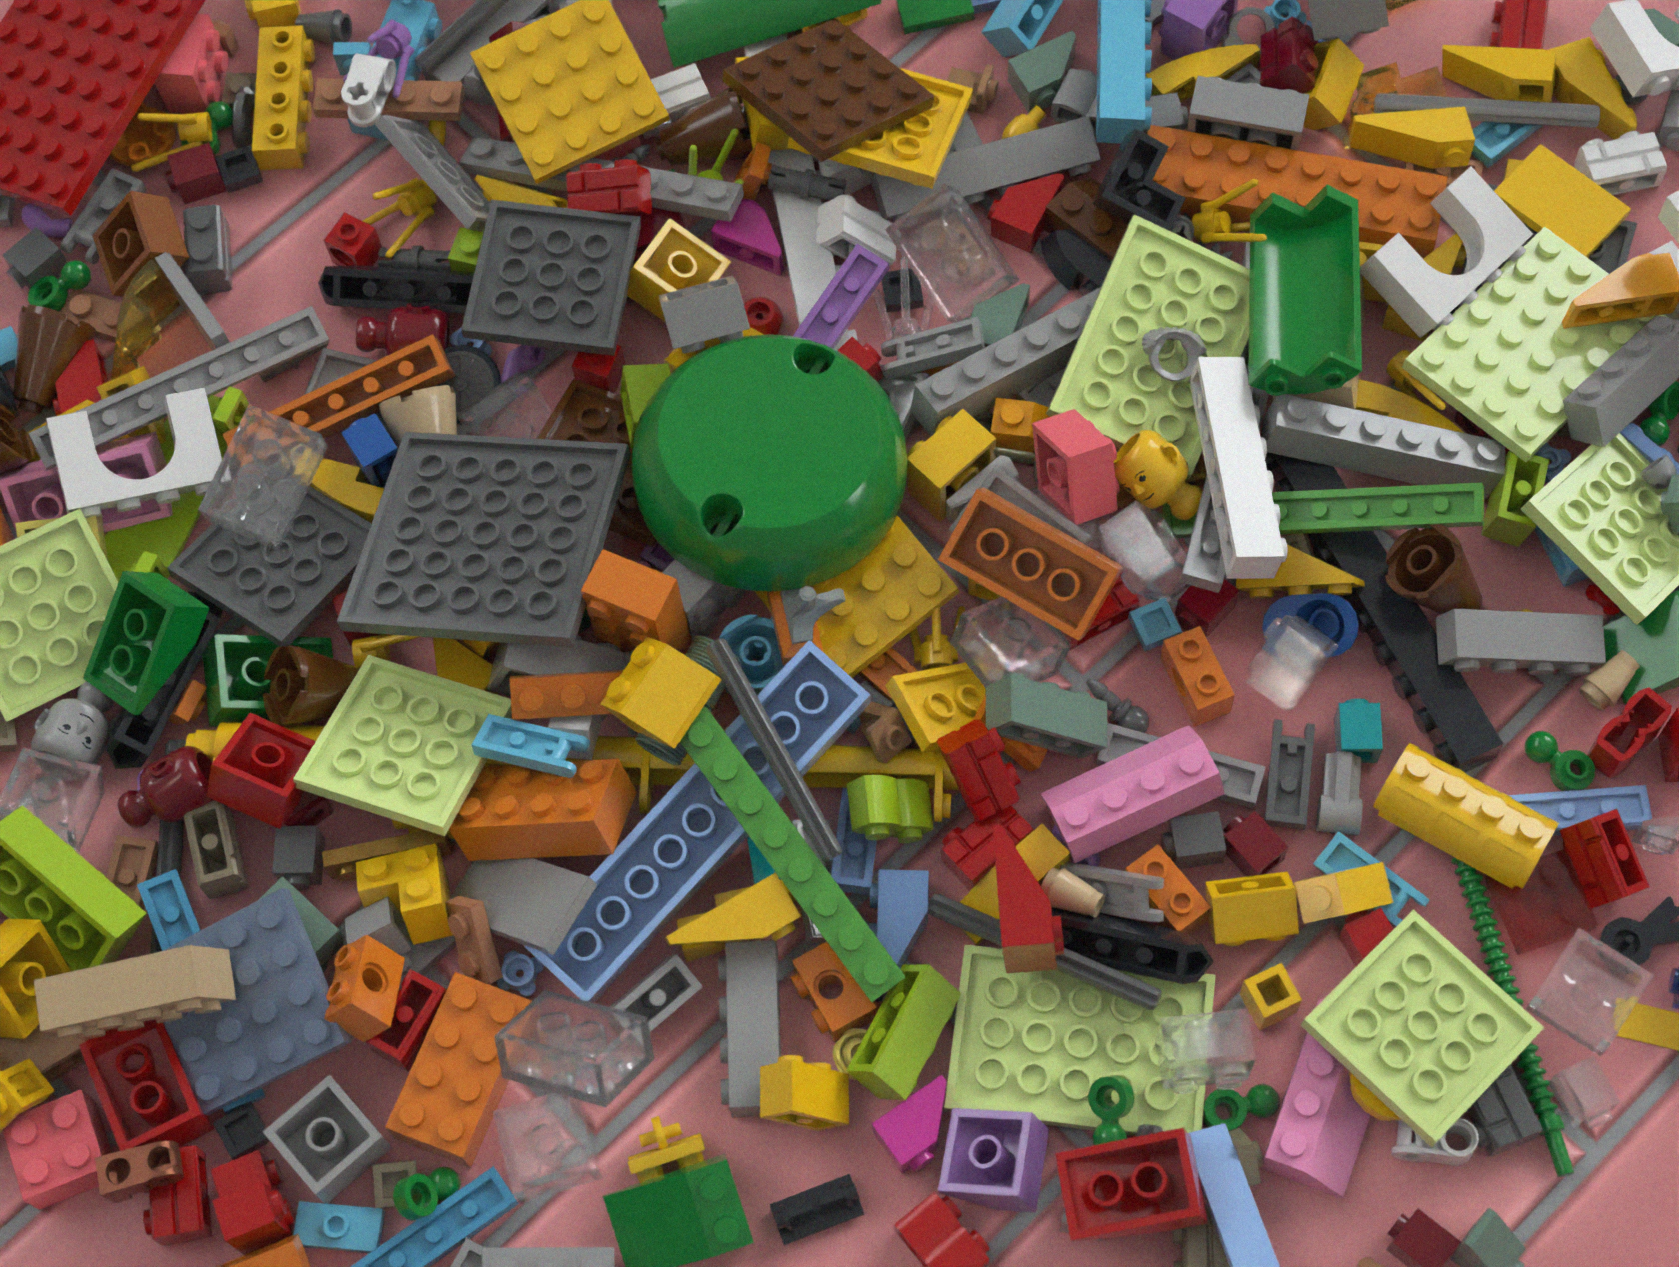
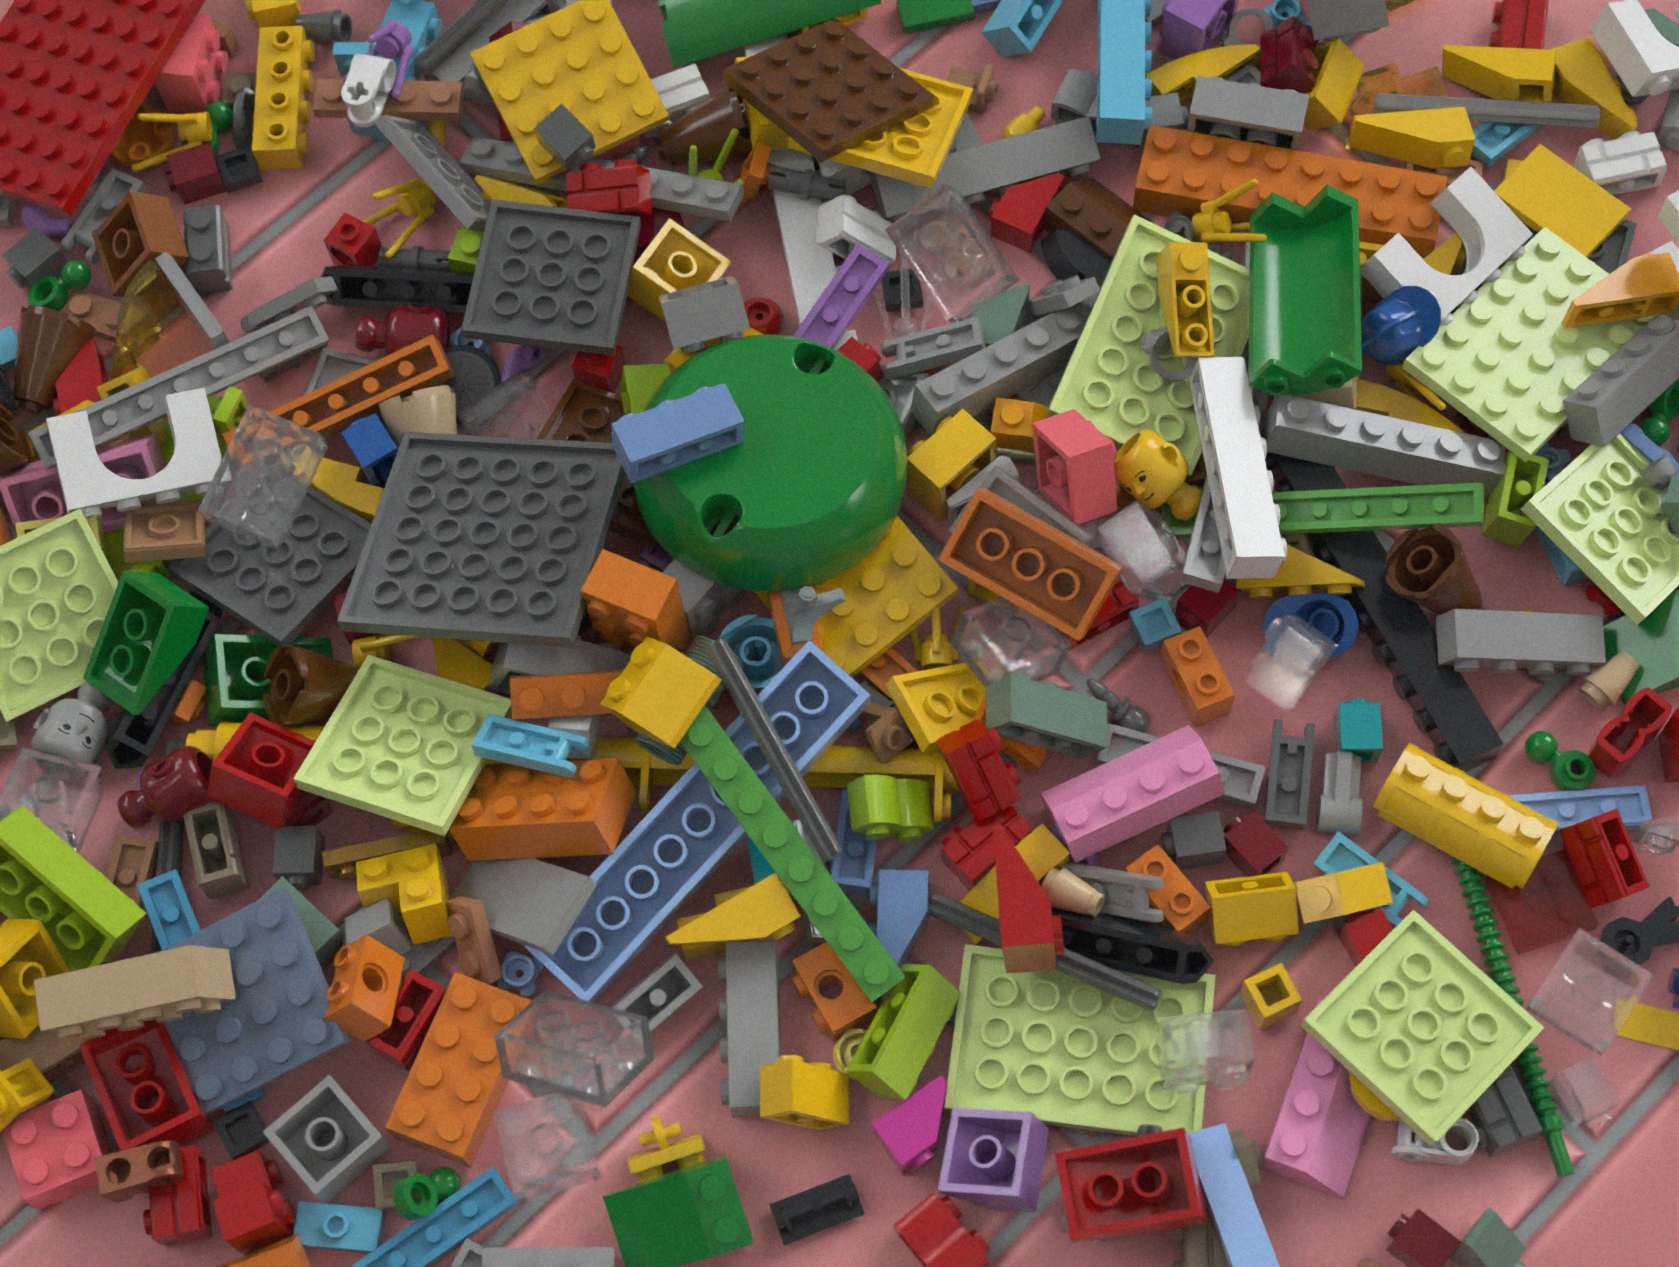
dark pink slope [711,199,784,276] -> none
sand green slope [1008,30,1076,113] -> none
green plate [1088,1075,1134,1145] -> none
black brick [1091,128,1186,231] -> none
green plate [1203,1084,1280,1131] -> none
none -> medium nougat plate [124,500,206,563]
none -> light grey hinge [240,276,338,331]
none -> dark grey brick [534,103,596,172]
none -> medium blue brick [611,383,745,483]
none -> light grey hinge [1028,275,1101,316]
none -> yellow slope [1156,242,1215,357]
none -> blue piece [1361,286,1441,365]

